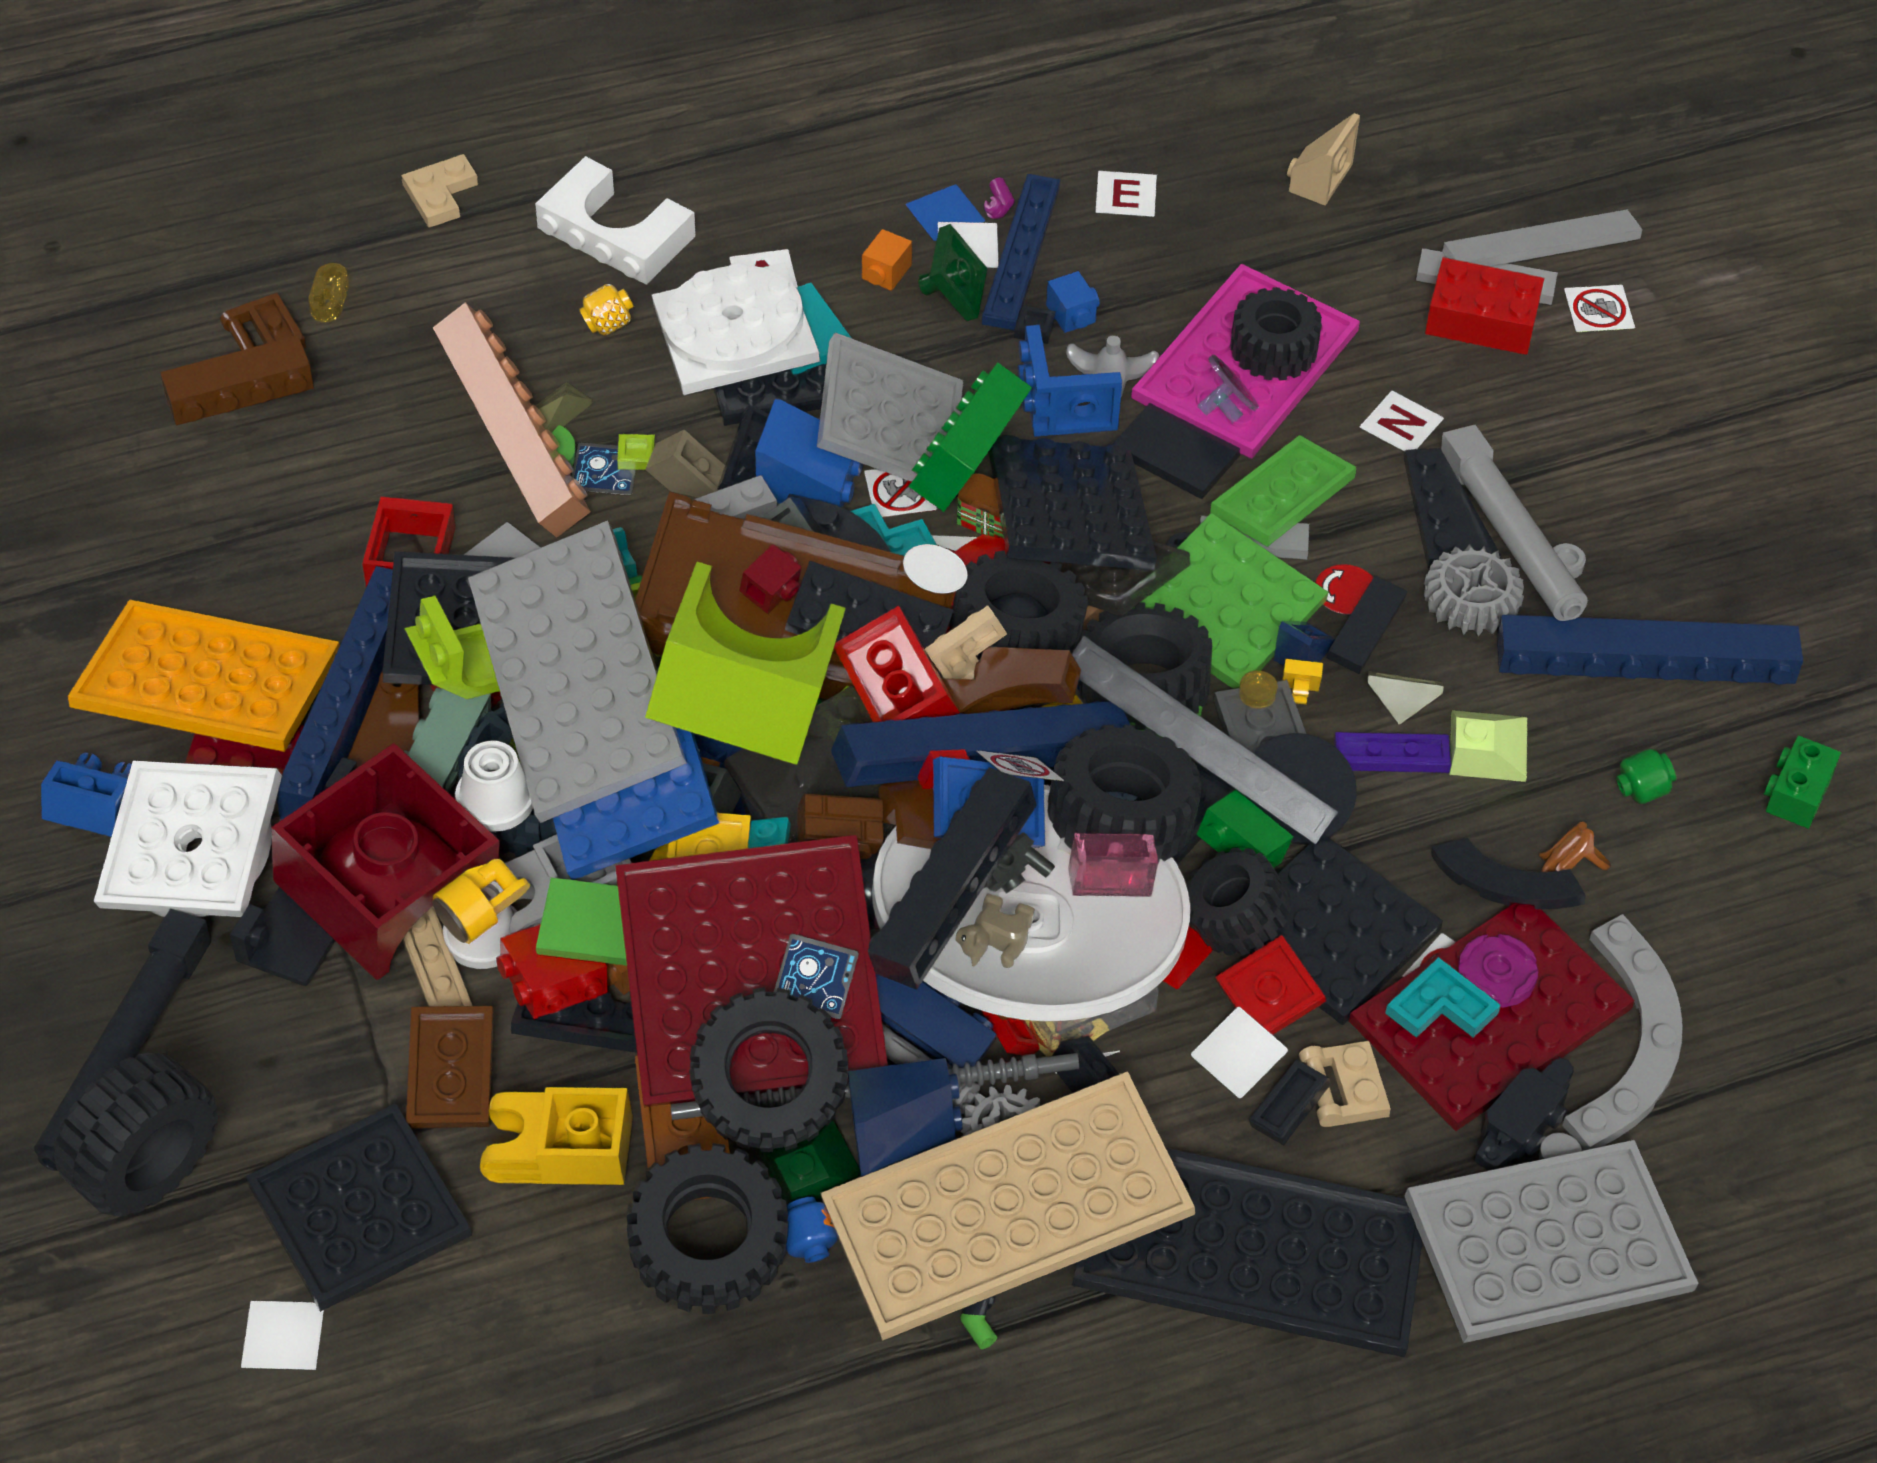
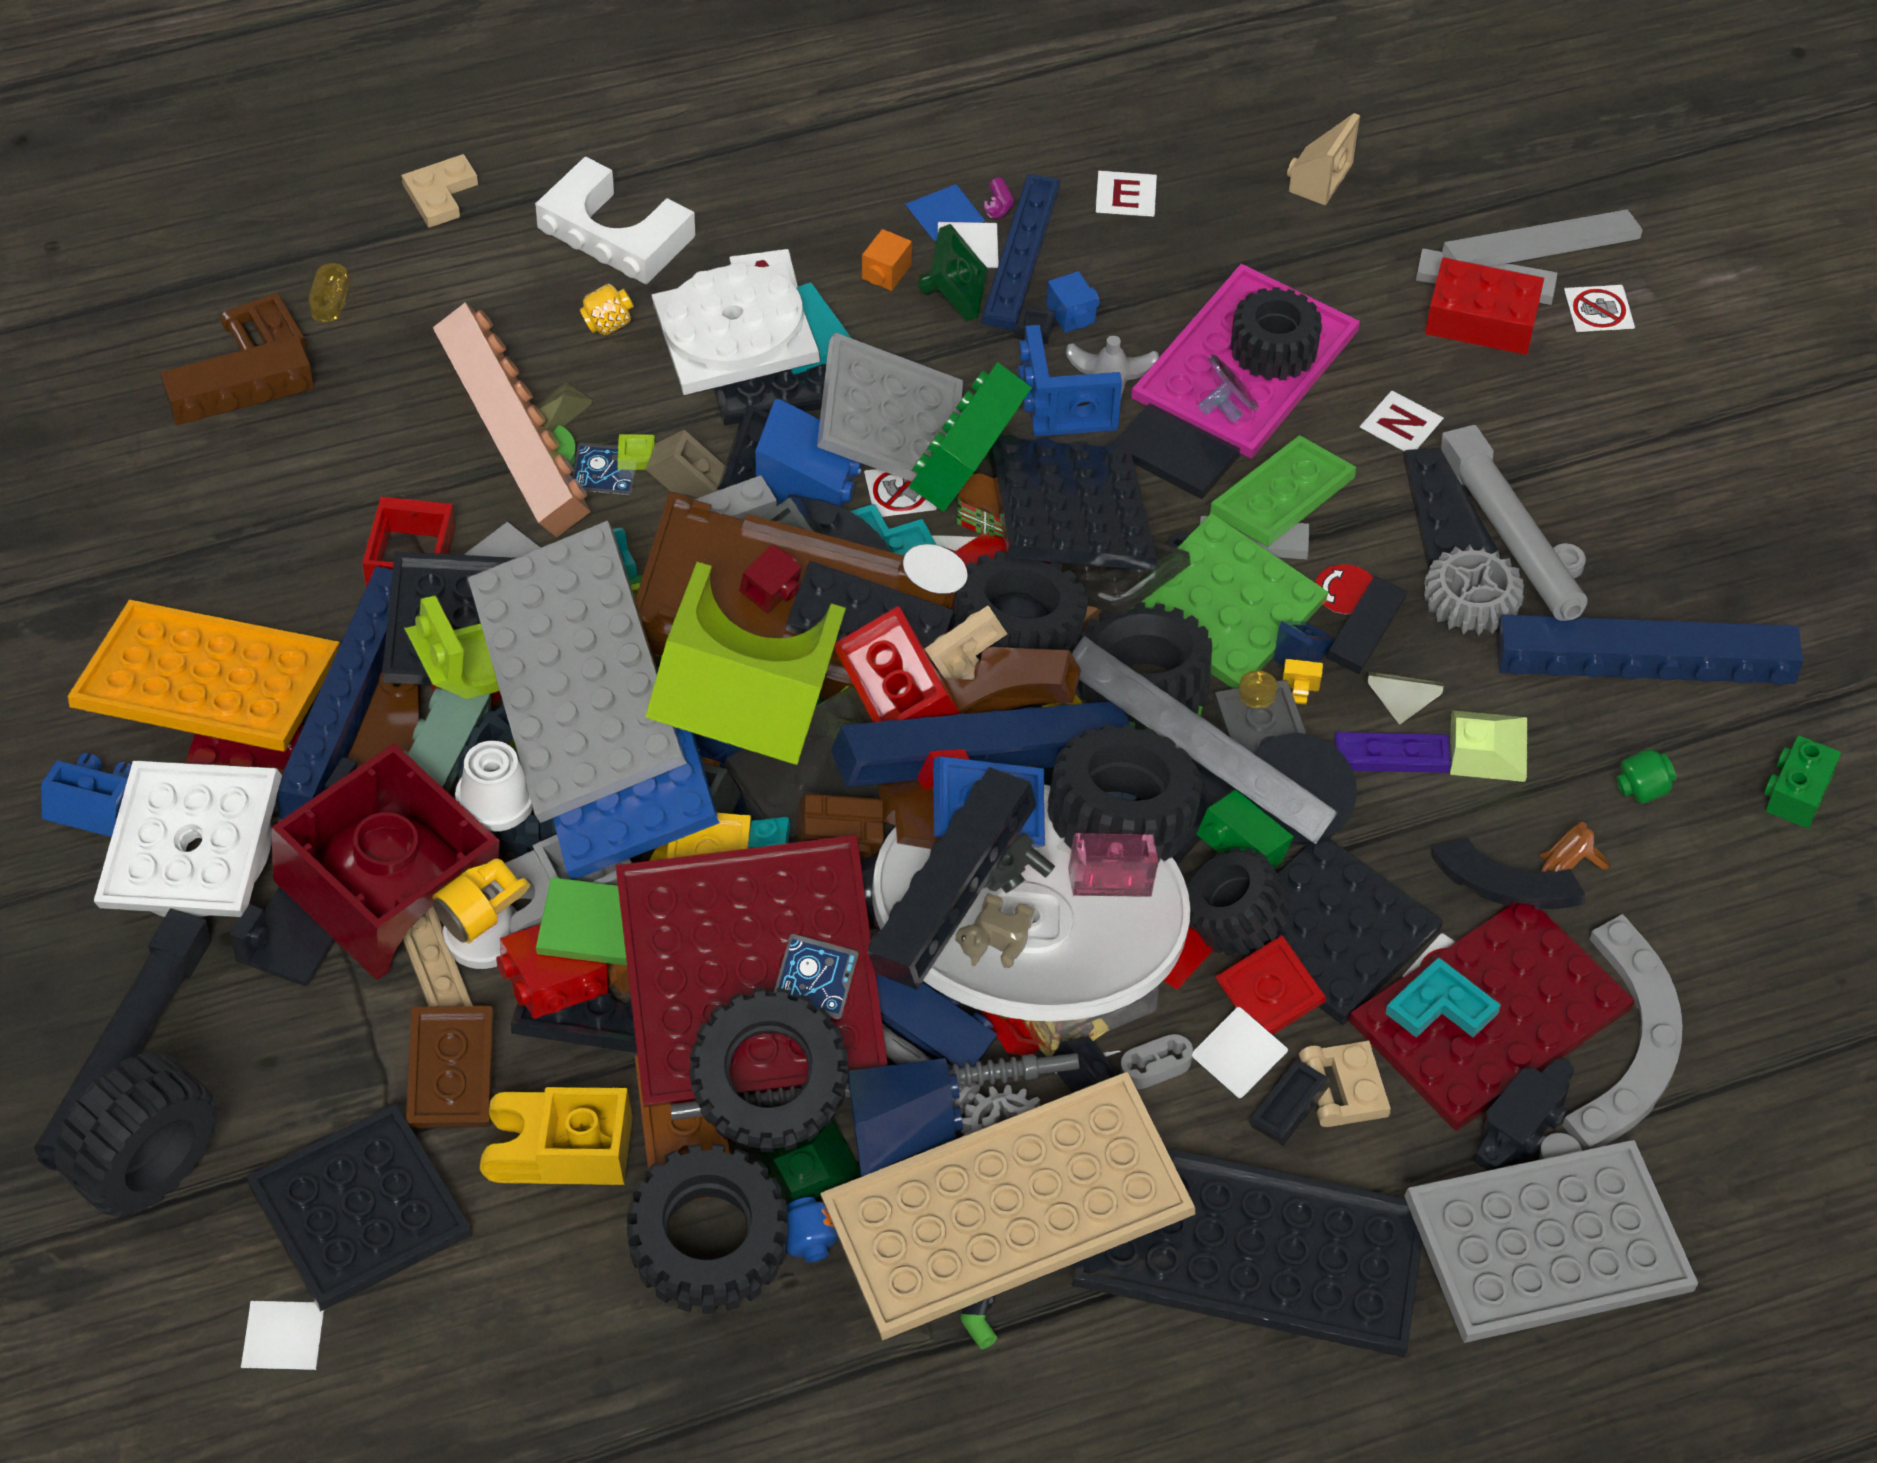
sticker [976,751,1064,781] -> none
magenta tile [1458,934,1538,1008] -> none
none -> light grey beam [1120,1034,1193,1089]

